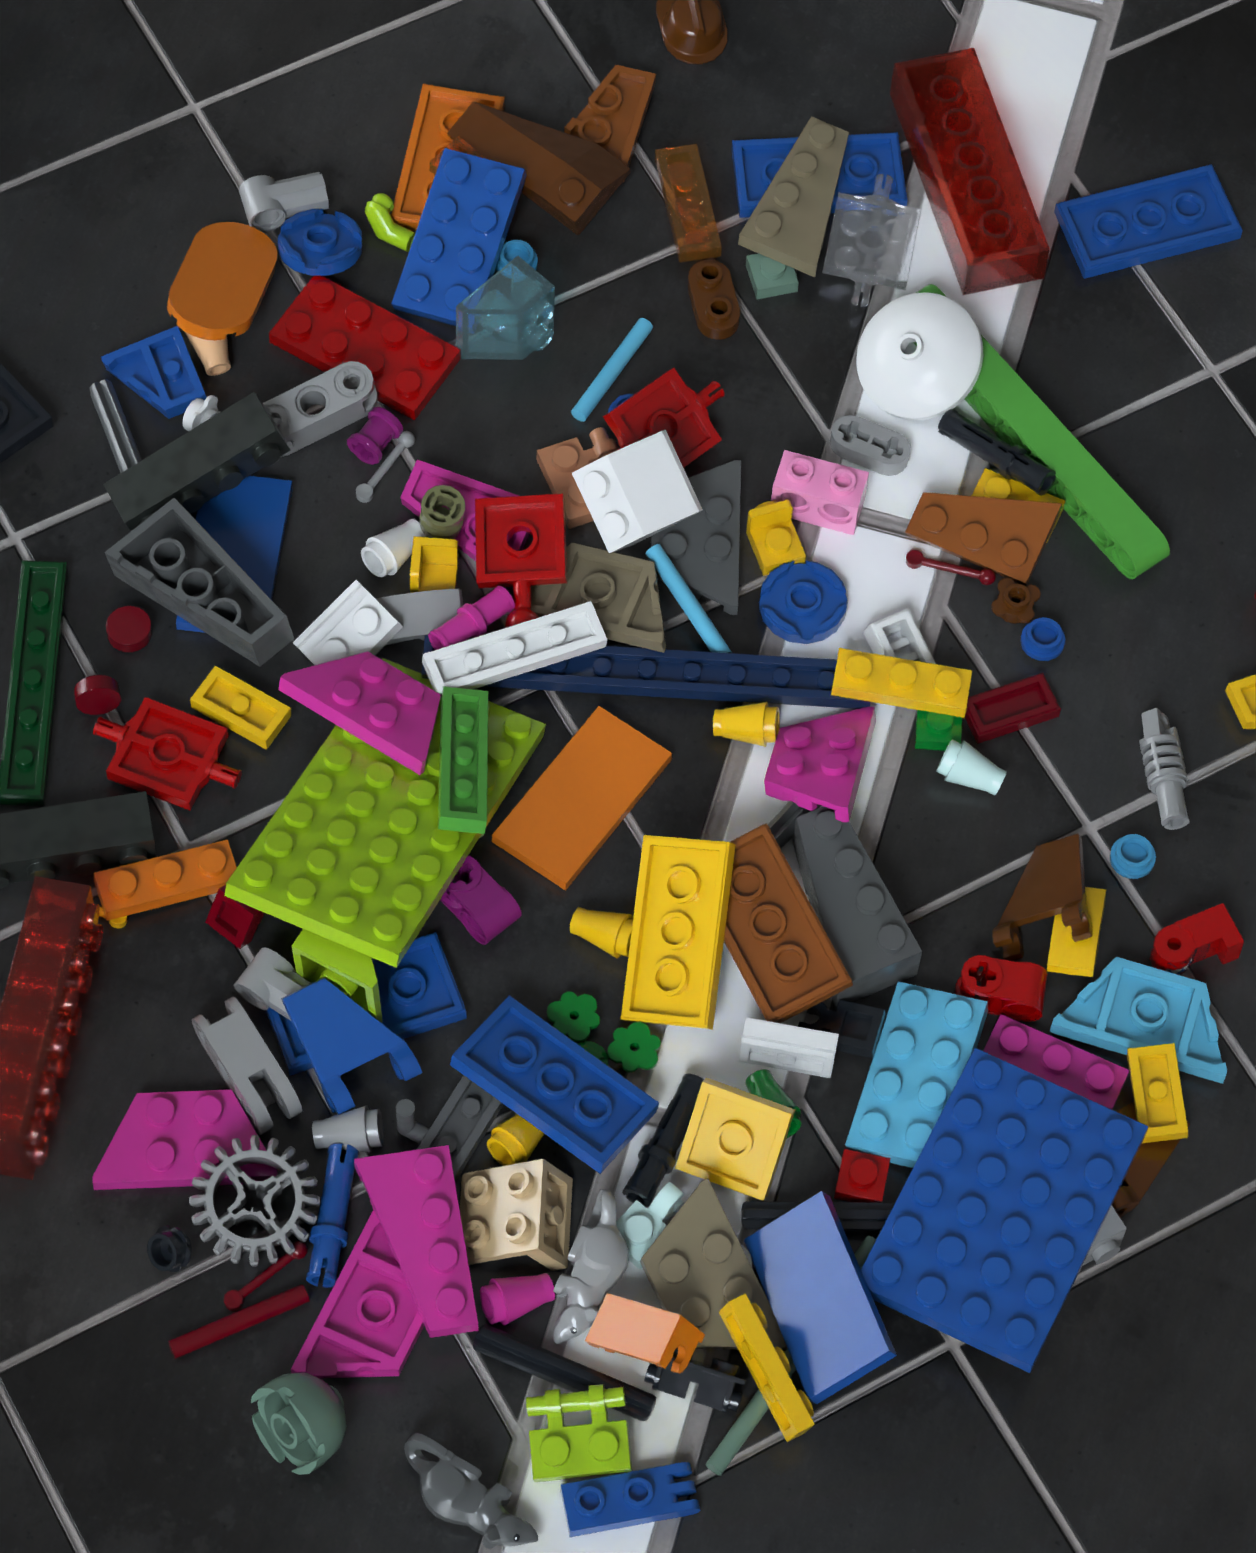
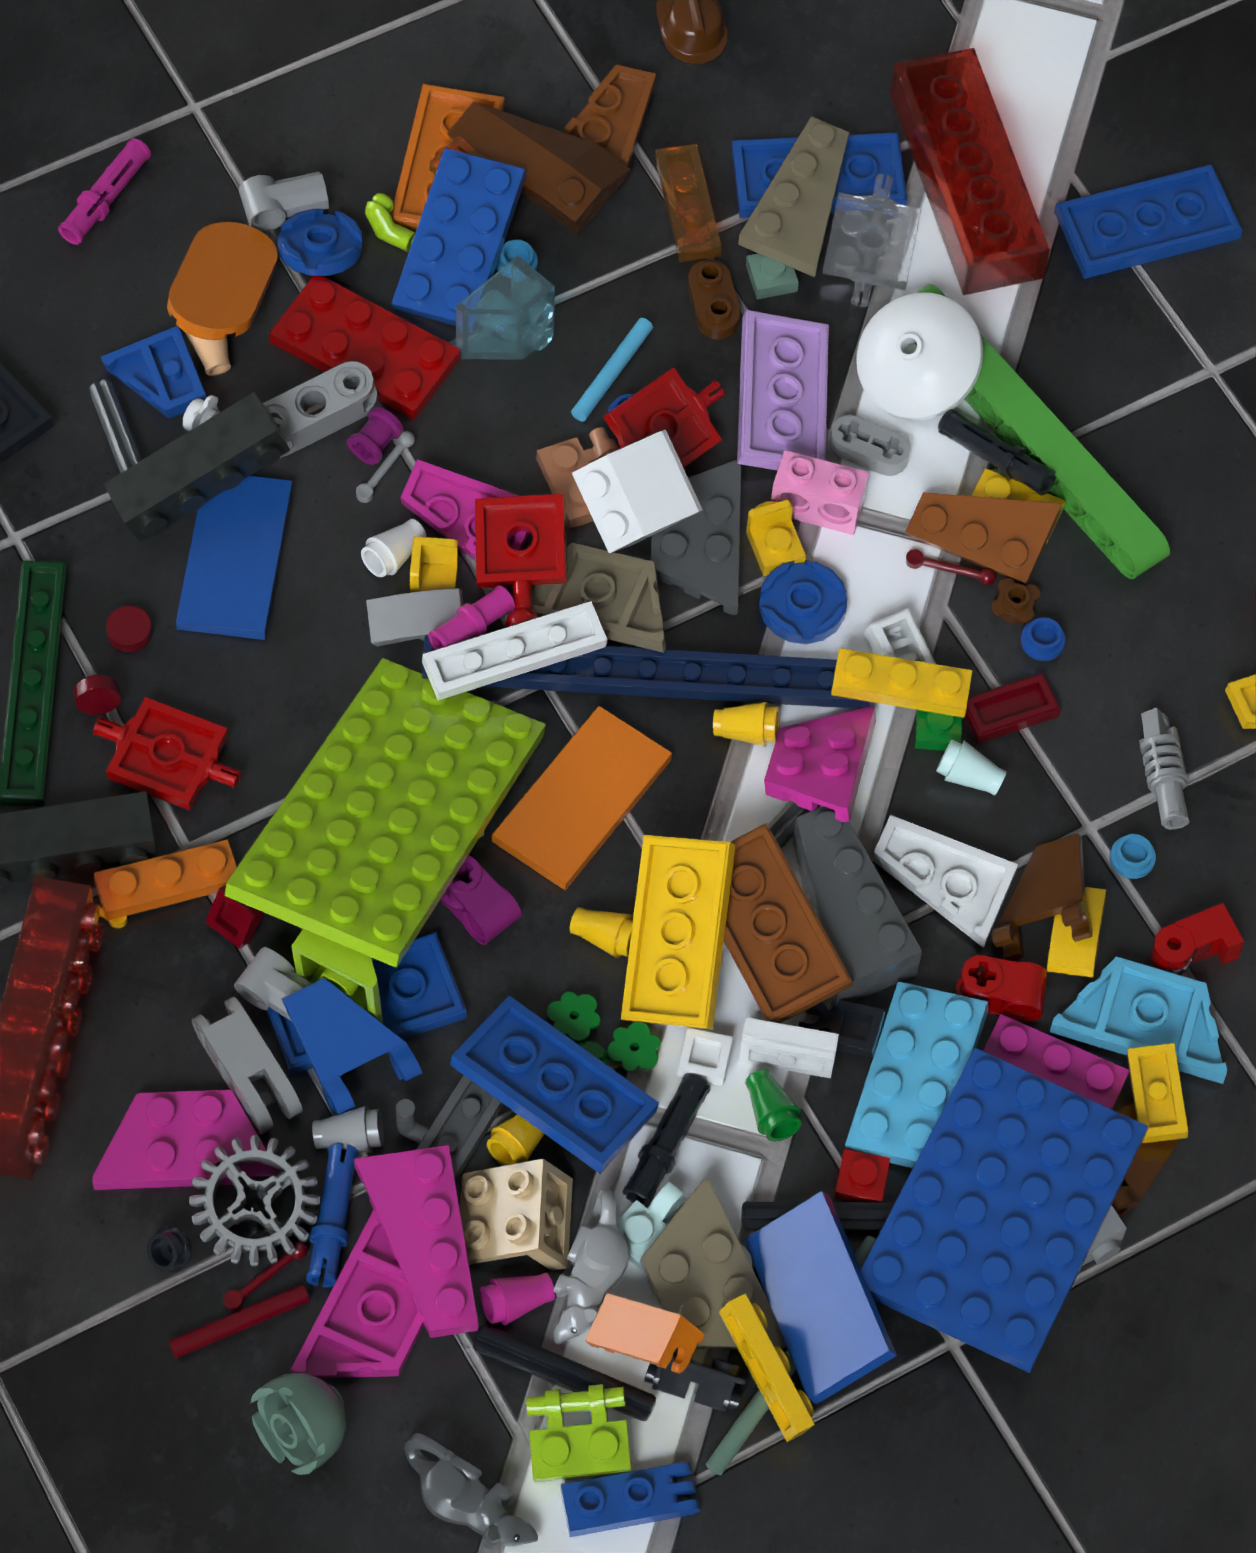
dark grey wedge [104,498,294,667] -> none
yellow plate [190,666,291,750] -> none
dark pink wing [278,651,441,775] -> none
white plate [293,580,403,665] -> none
olive wheel [419,485,465,539] -> none
bright green plate [438,686,488,834] -> none
medium azure bar [645,544,732,653] -> none
yellow plate [675,1077,795,1201] -> none
none -> dark pink pin [58,138,151,245]
none -> white plate [677,1027,733,1086]
none -> lavender tile [737,310,829,471]
none -> white wing [872,815,1018,948]

